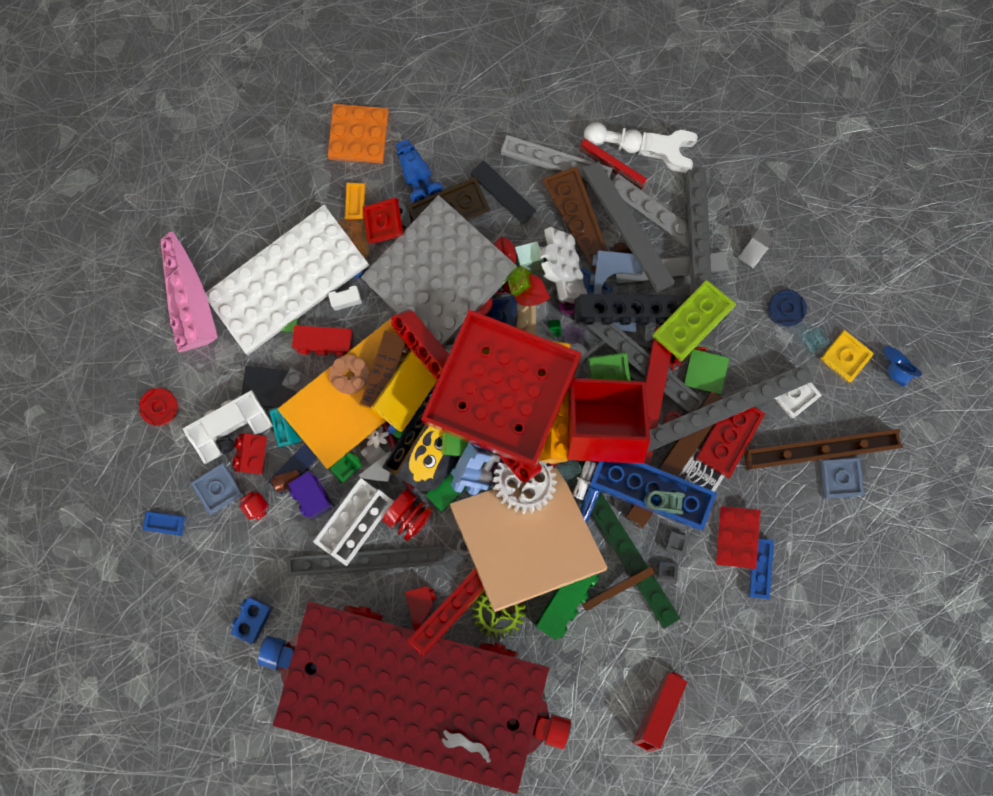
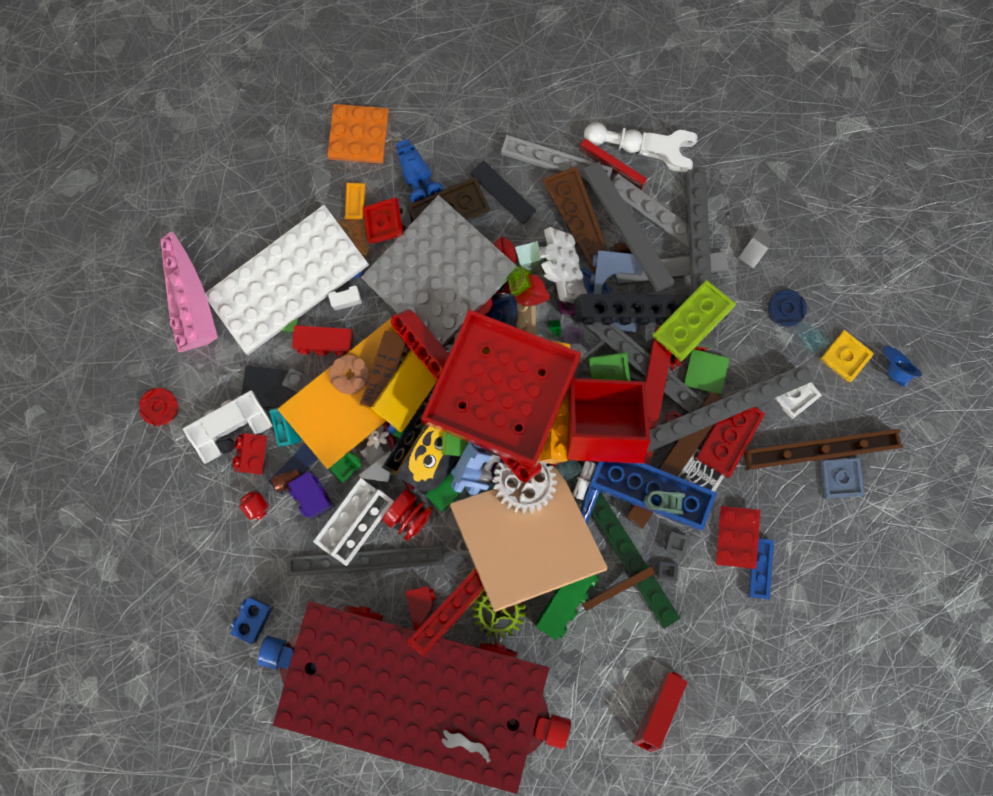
blue tile [142,511,186,536] -> none
sand blue tile [190,462,244,516] -> none

